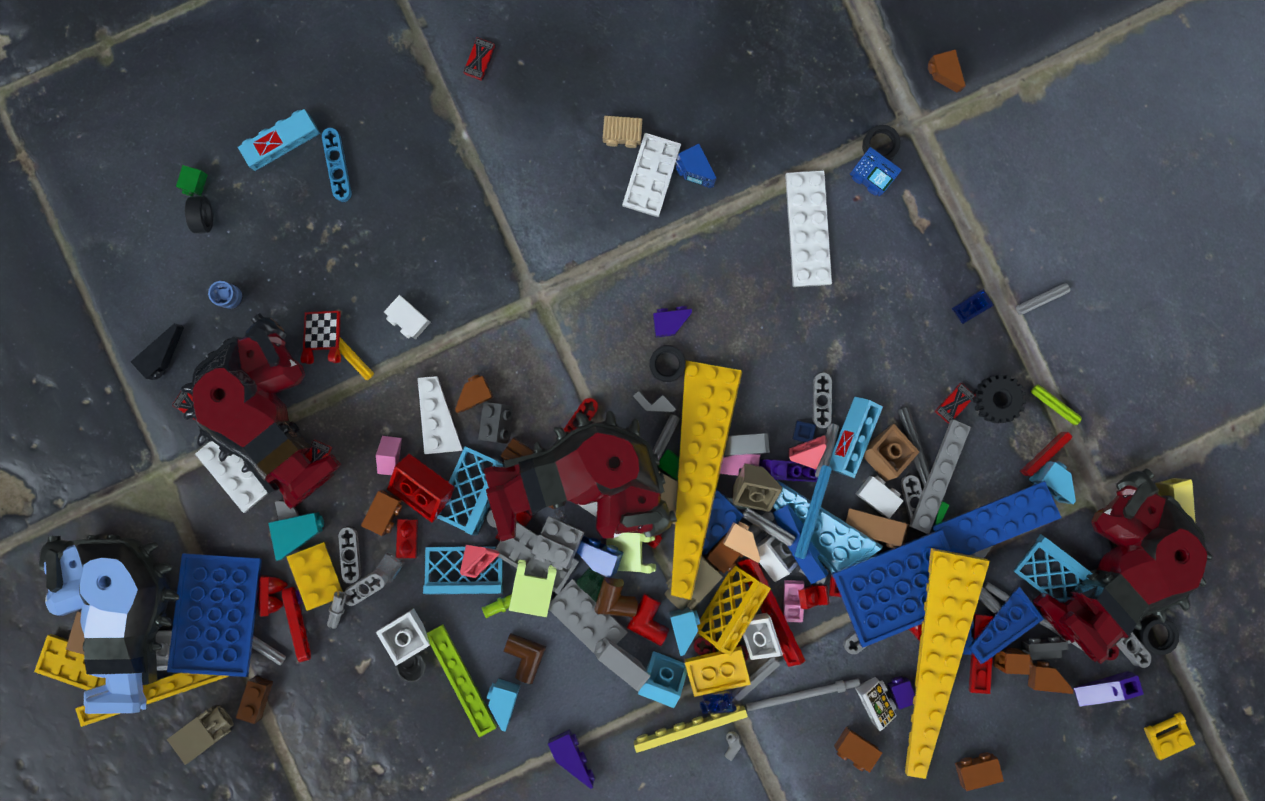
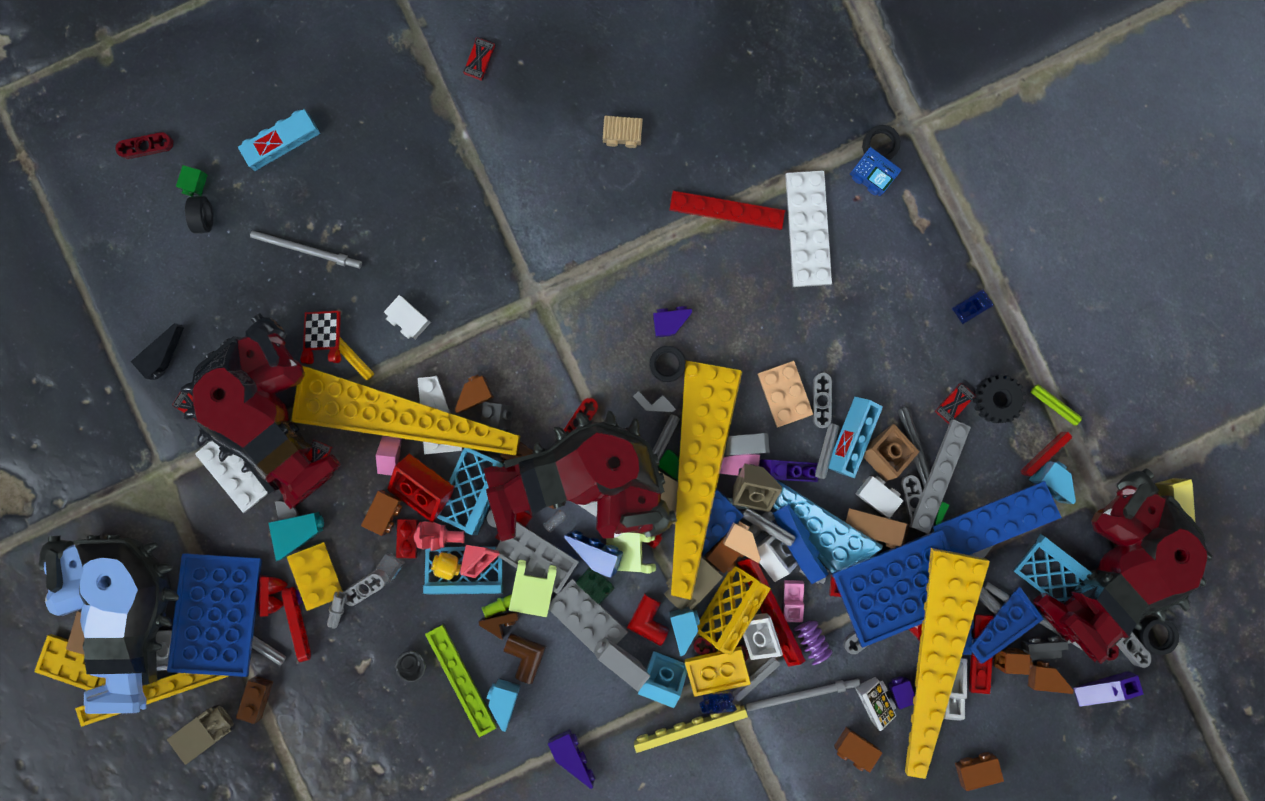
medium blue wheel [208,281,242,309] -> none
dark azure beam [322,128,352,202] -> none
light grey beam [338,527,361,583] -> none
white slope [376,608,430,666] -> none
light grey plate [531,516,585,570] -> none
reddish brown brick [594,577,638,617] -> none
white plate [622,133,681,217] -> none
blue slope [675,144,716,188] -> none
light grey arm [724,731,741,761] -> none
coral slope [789,435,827,469] -> none
dark blue tile [792,421,816,442] -> none
dark azure axle [795,465,832,559] -> none
red bracket [798,585,830,609] -> none
dark orange slope [928,50,966,93] -> none
light grey axle [1016,283,1071,315] -> none
yellow plate [1144,712,1195,760] -> none
none -> dark red beam [115,132,173,159]
none -> light grey bar [250,230,362,269]
none -> yellow wing [291,365,520,455]
none -> coral piece [413,521,465,551]
none -> yellow head [431,552,461,580]
none -> reddish brown slope [479,611,520,640]
none -> red plate [669,191,785,230]
none -> light nougat plate [757,361,813,428]
none -> medium lavender piece [794,621,832,665]
none -> white slope [943,658,967,721]

